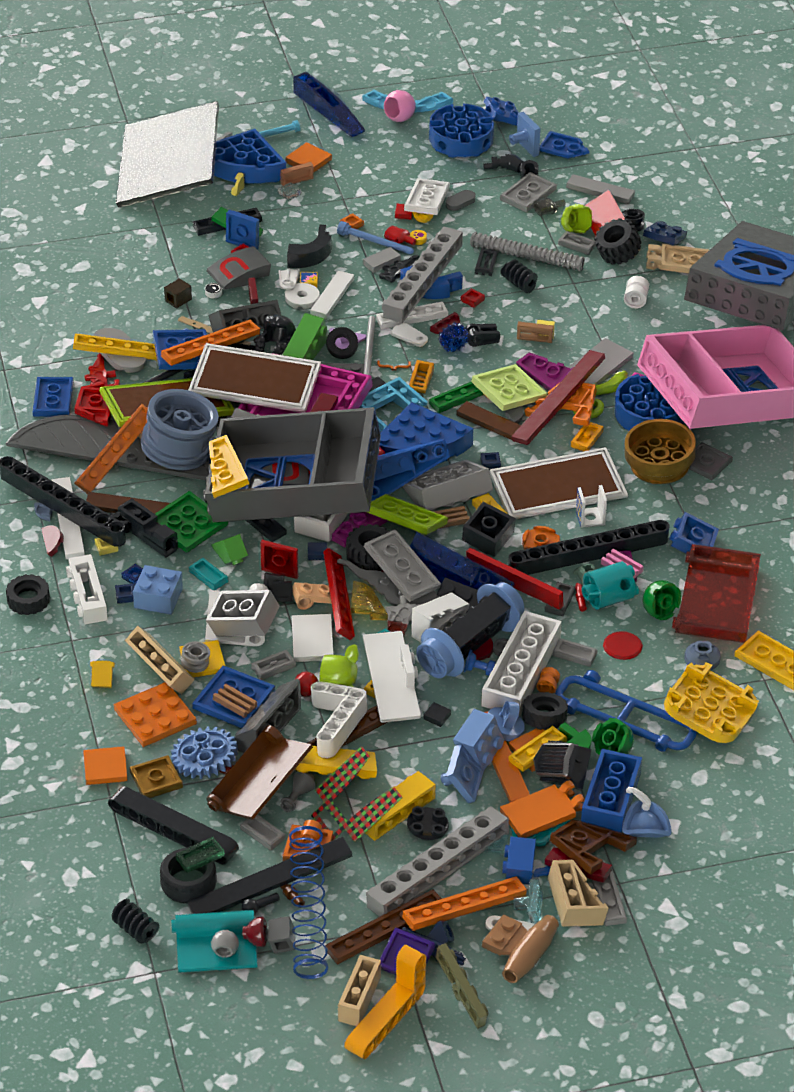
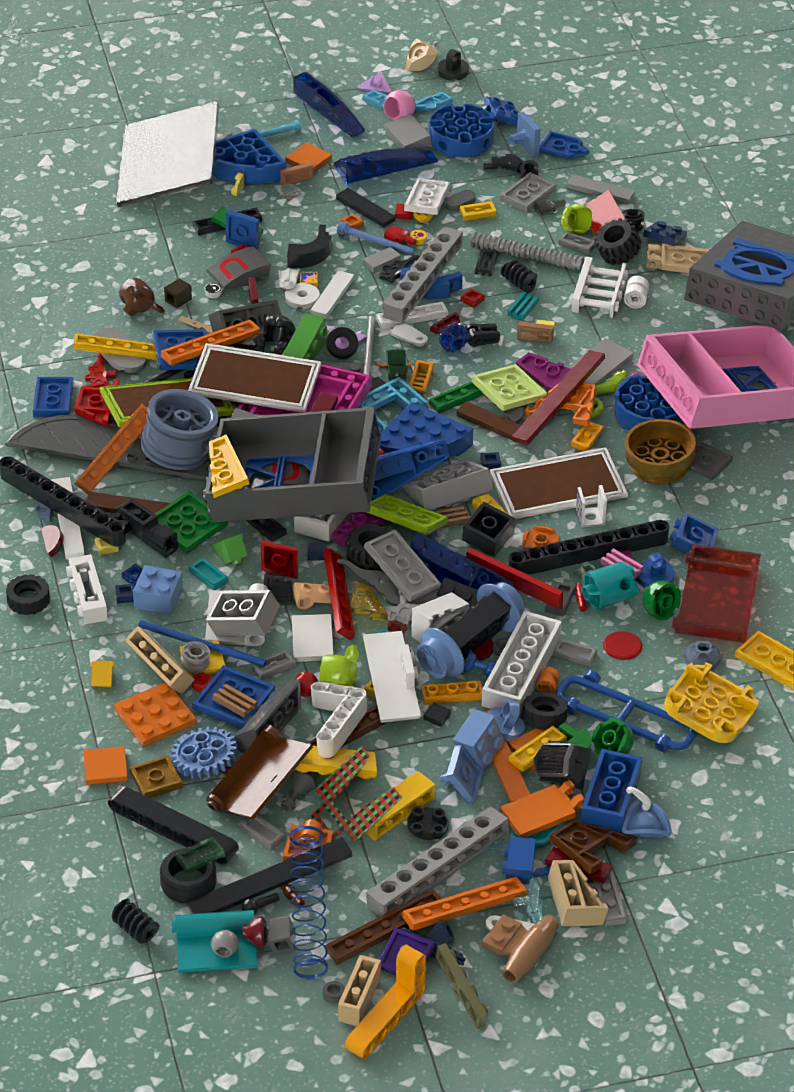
none -> reddish brown piece [119,278,165,317]
none -> blue piece [138,620,267,667]
none -> red tile [192,673,213,693]
none -> dark grey tile [323,981,345,1003]
none -> clear blue wedge [334,148,438,184]
none -> black tile [336,188,396,228]
none -> lavender piece [357,73,392,94]
none -> light grey container [384,114,432,155]
none -> dark green brick [386,349,408,380]
none -> tan hat [406,38,438,71]
none -> light orange tile [421,681,482,705]
none -> pearl dark grey tile [437,49,469,80]
none -> yellow tile [459,201,497,221]
none -> teal tile [507,291,539,321]
none -> white fence [572,257,629,318]
none -> blue tile [637,552,675,588]

